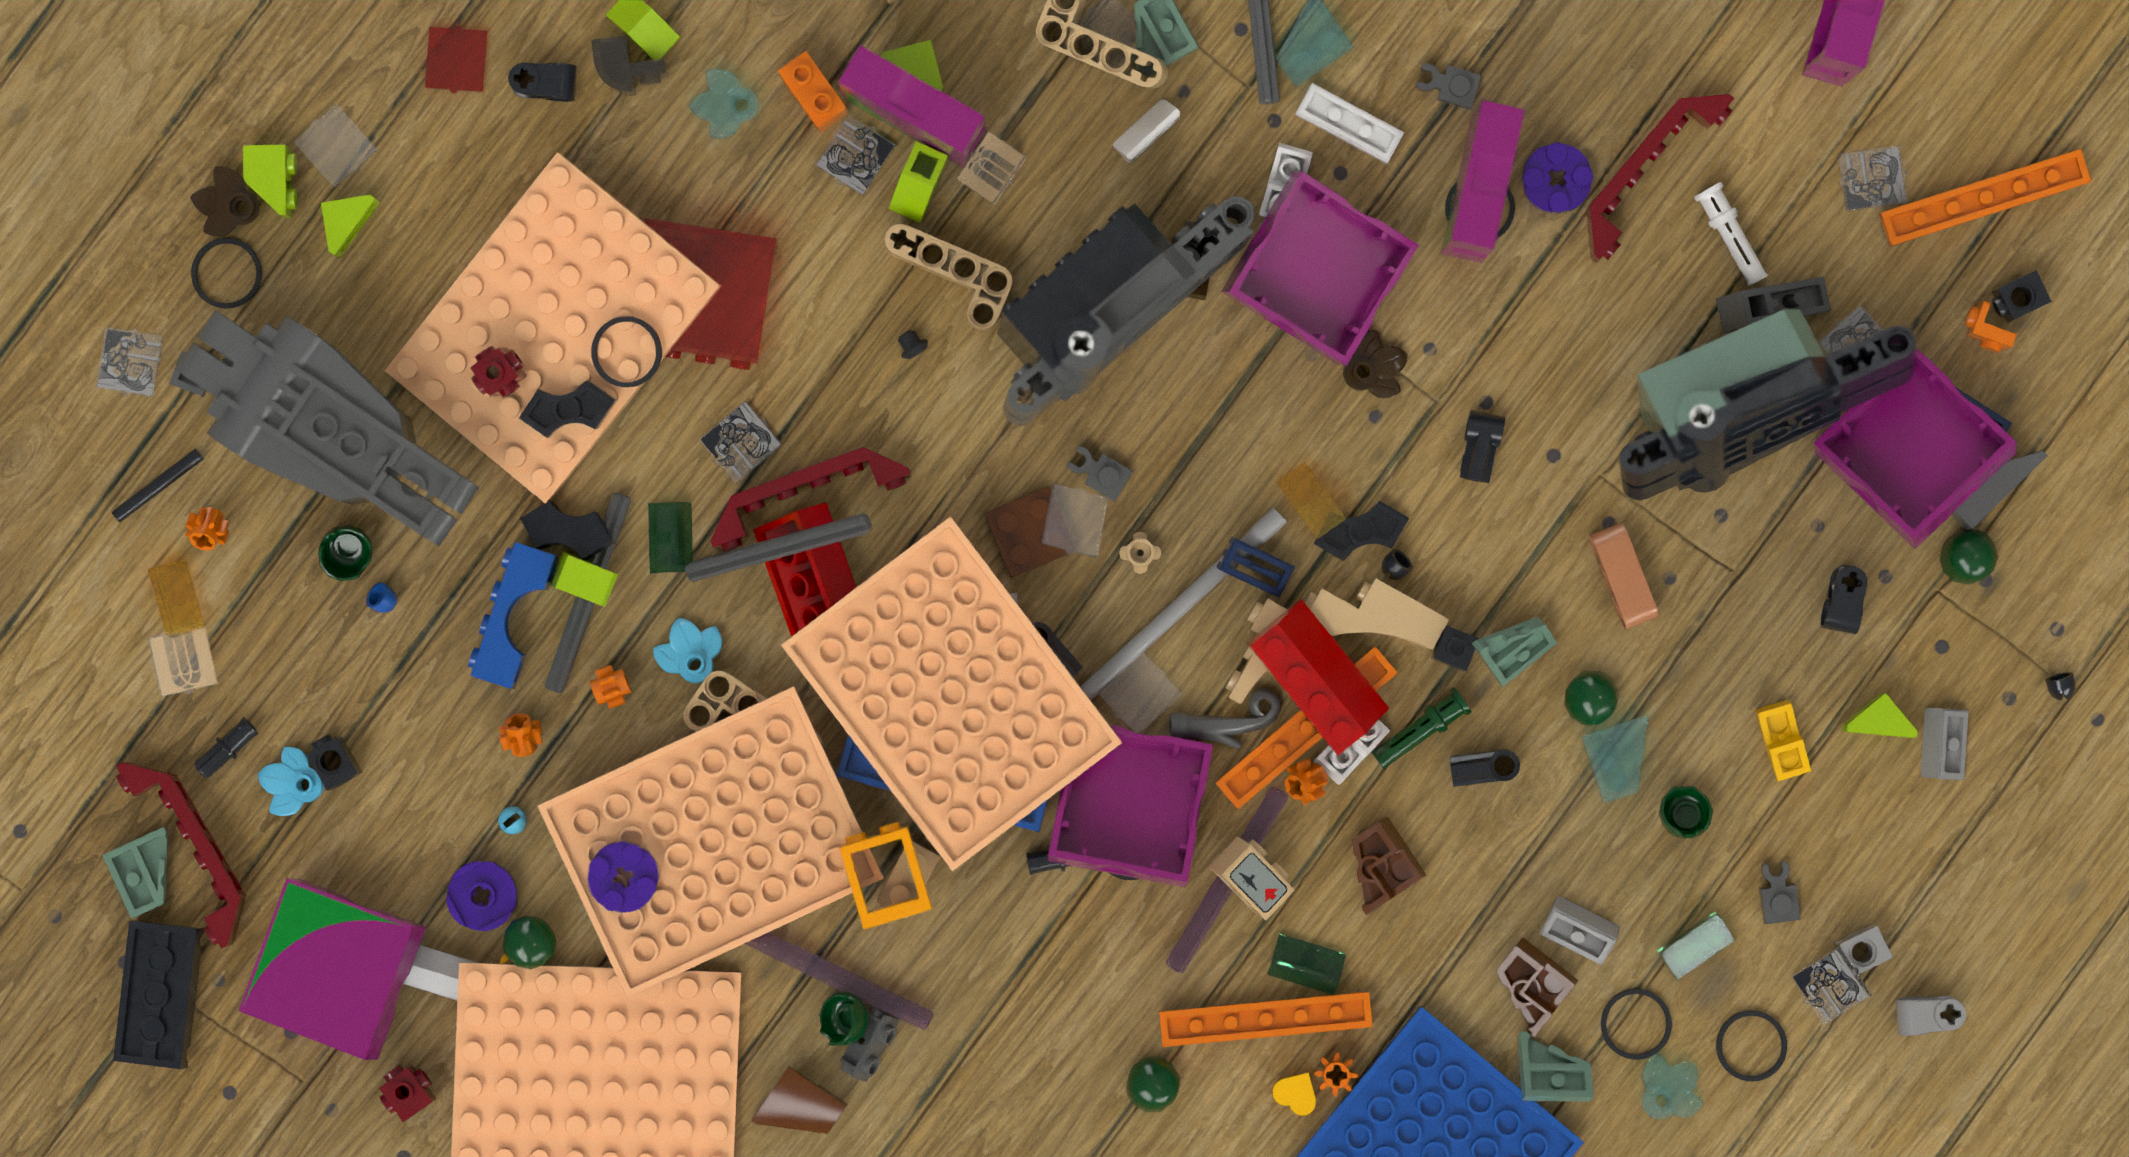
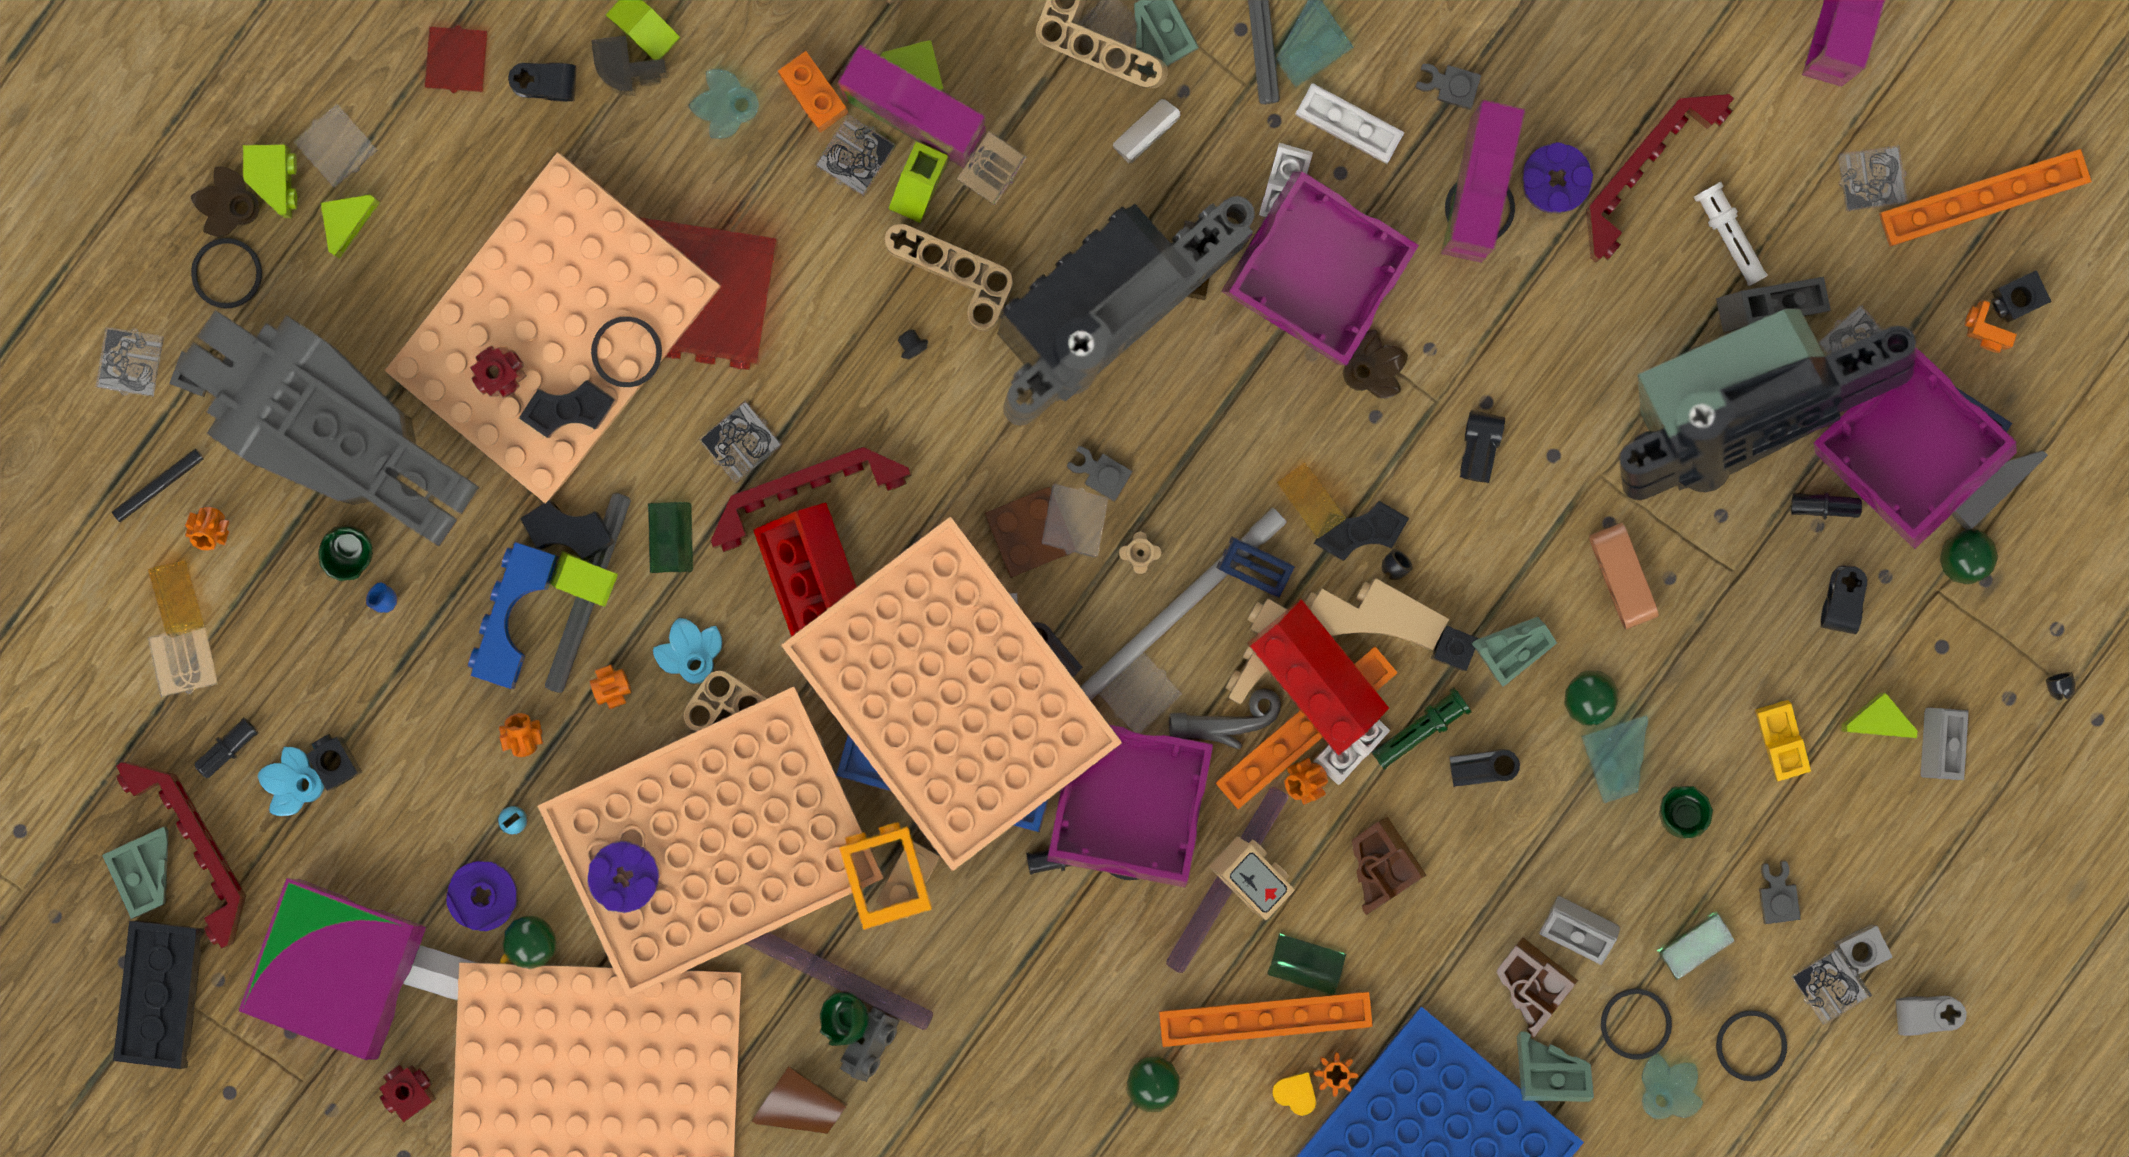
dark grey axle [685,513,872,582] -> none
none -> black axle [1791,492,1862,520]

